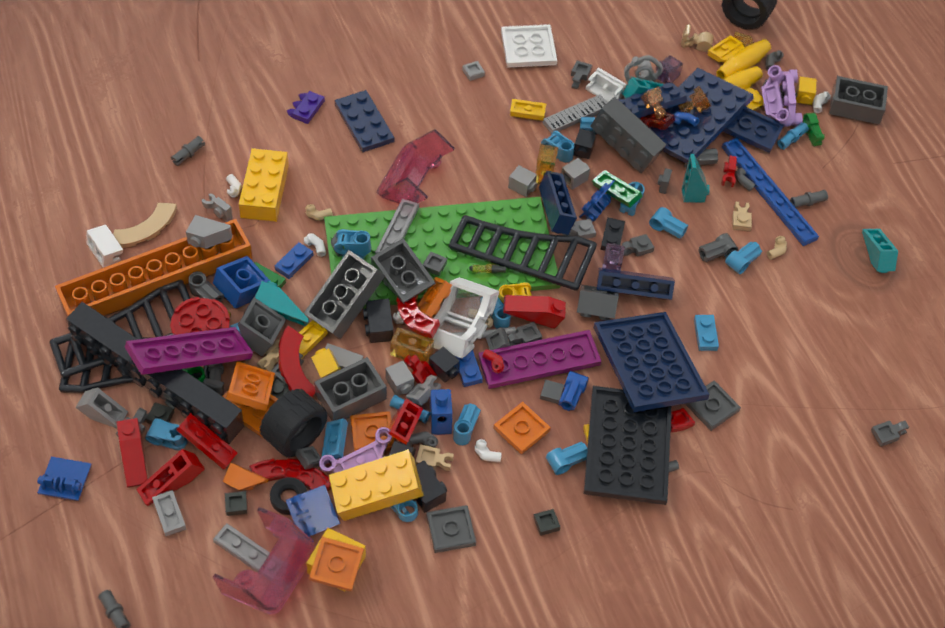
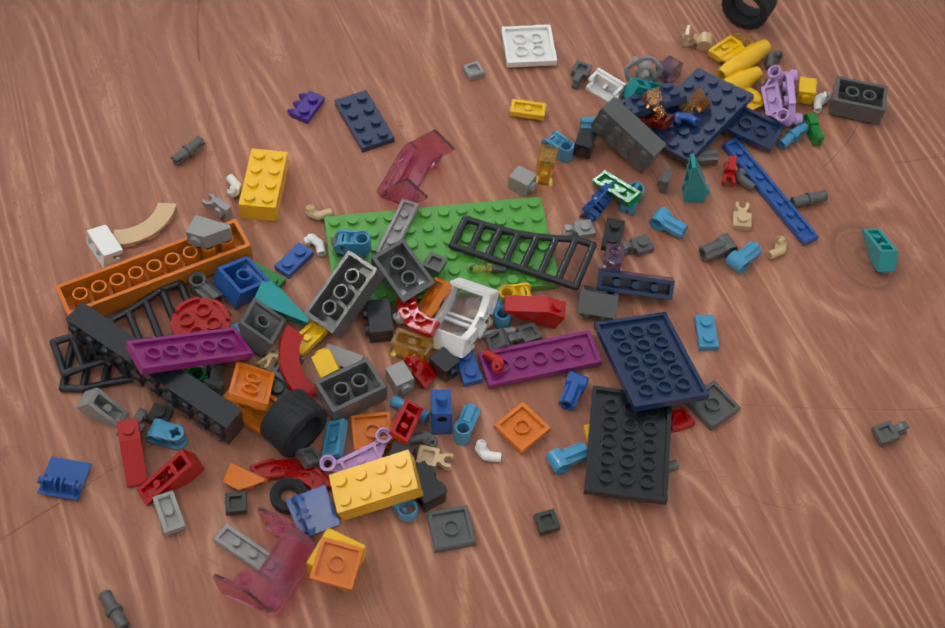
red plate [176,413,238,470] -> none
light grey plate [406,375,441,406] -> none
dark blue brick [539,170,577,235] -> none
dark grey tile [540,380,564,404] -> none
light grey tile [543,94,608,133] -> none
light grey brick [561,158,590,190] -> none

